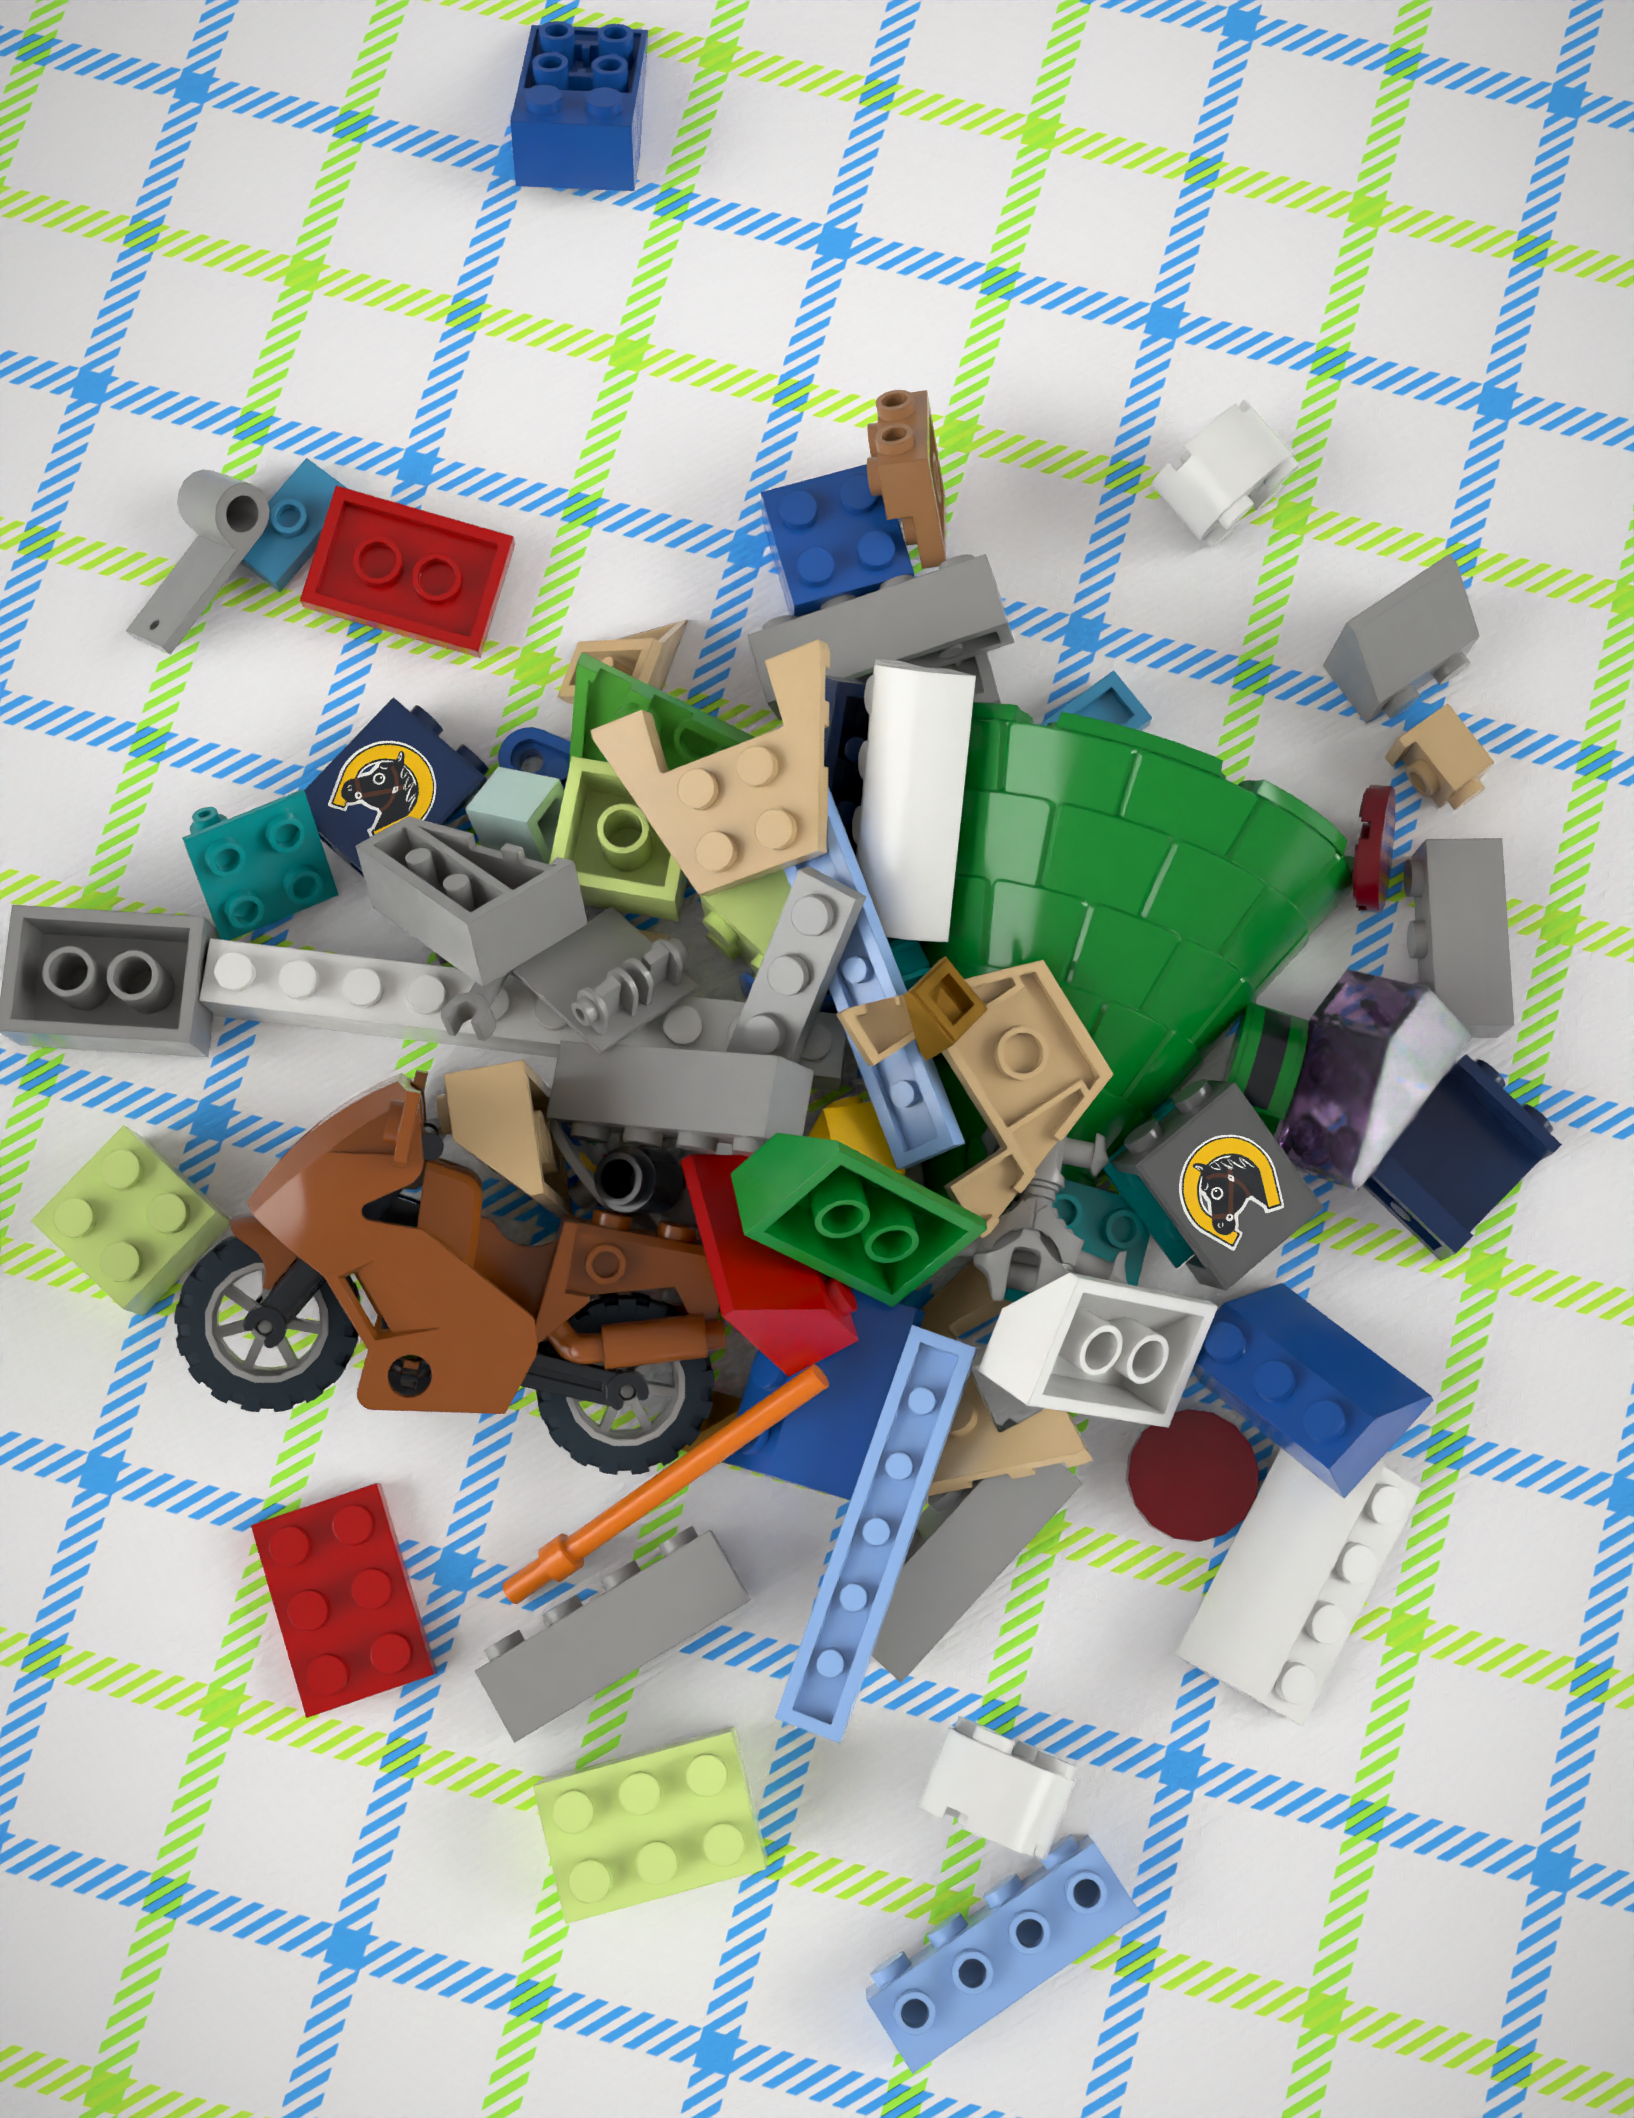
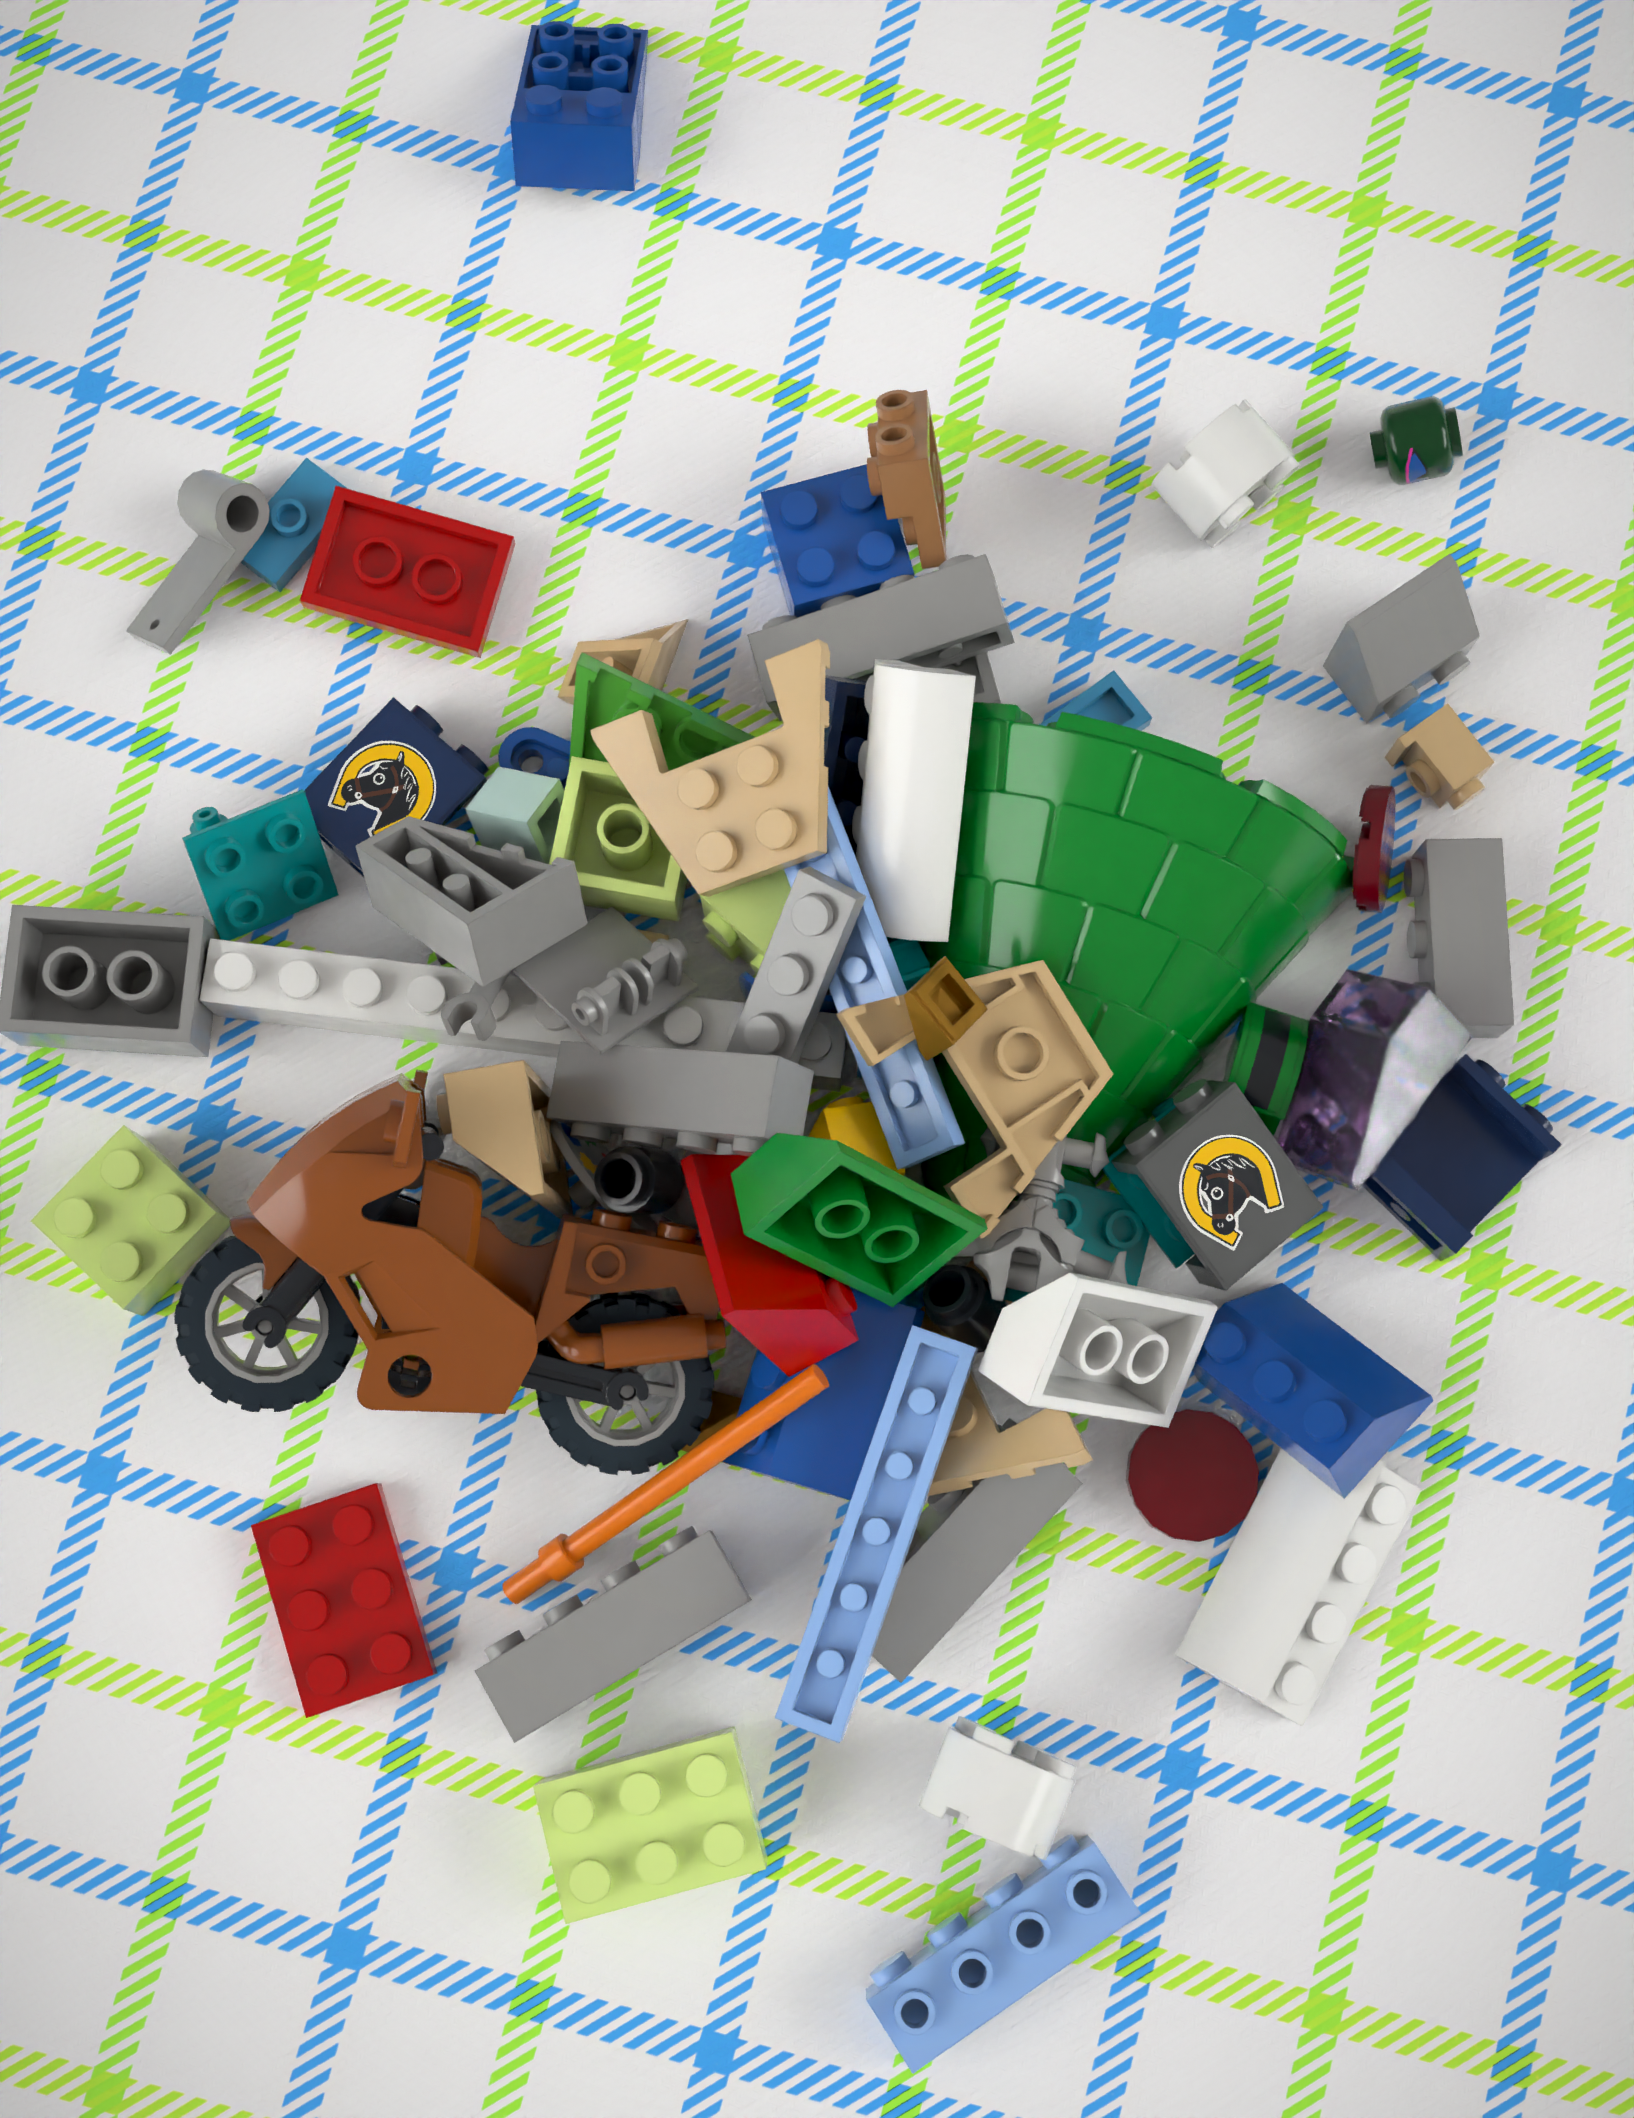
none -> black brick [923,1264,1009,1353]
none -> dark green head [1369,396,1463,485]

